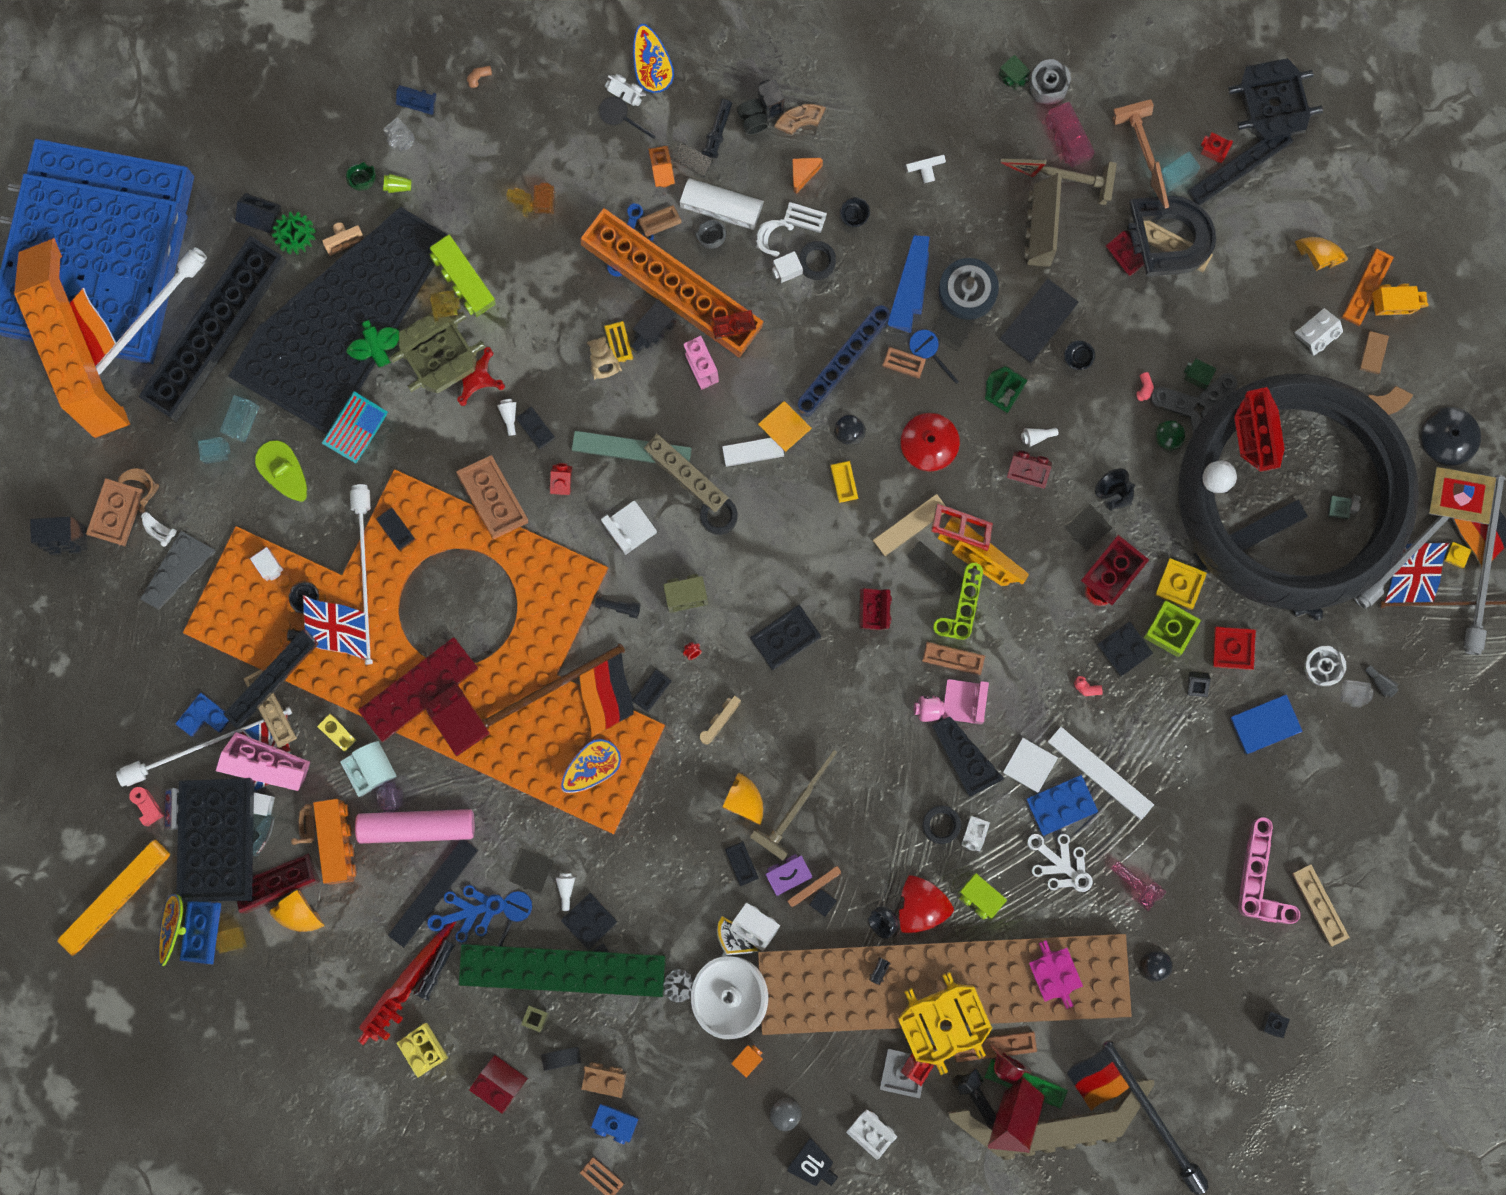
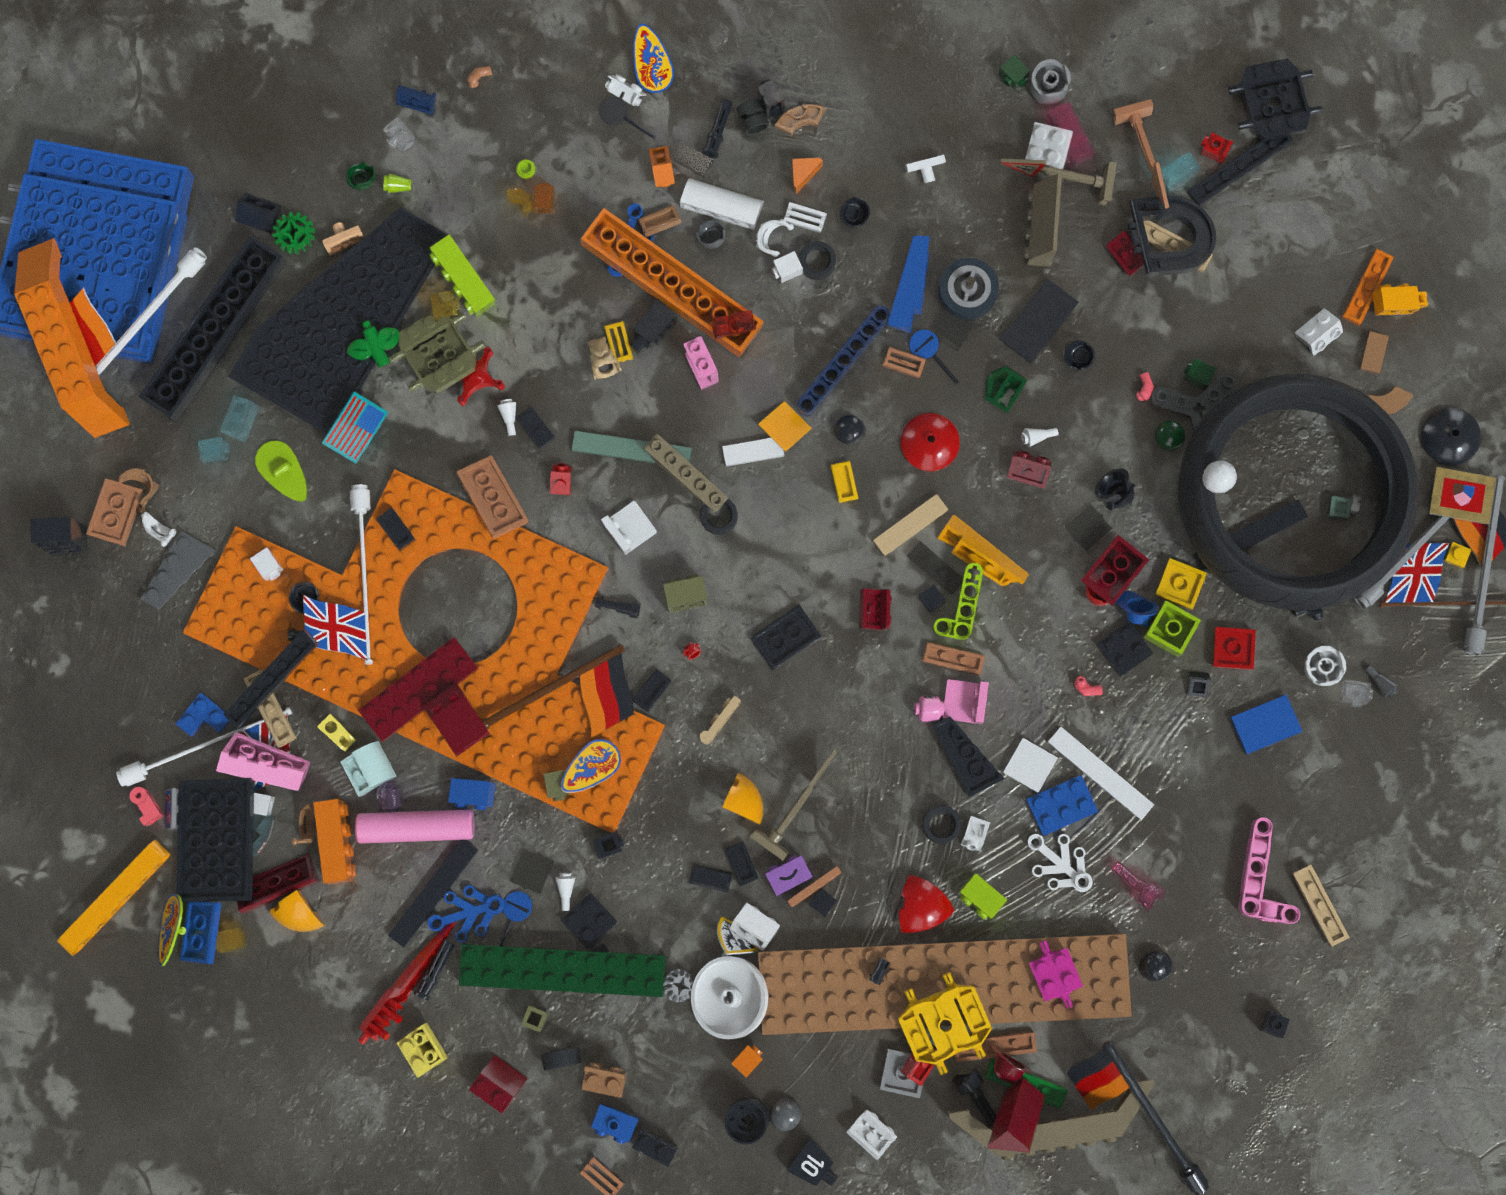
black hair [868,906,898,939] -> none
red window [931,504,993,551] -> none
red wedge [1234,387,1285,472] -> none
light orange brick [1295,237,1348,271] -> none
none -> blue brick [448,778,496,811]
none -> lime plate [516,159,536,179]
none -> olive brick [544,770,569,802]
none -> black brick [593,832,625,860]
none -> black brick [632,1128,678,1167]
none -> black tile [689,864,733,893]
none -> black wheel [725,1097,770,1144]
none -> black tile [918,585,946,613]
none -> white plate [1025,122,1073,169]
none -> blue piece [1116,591,1159,627]

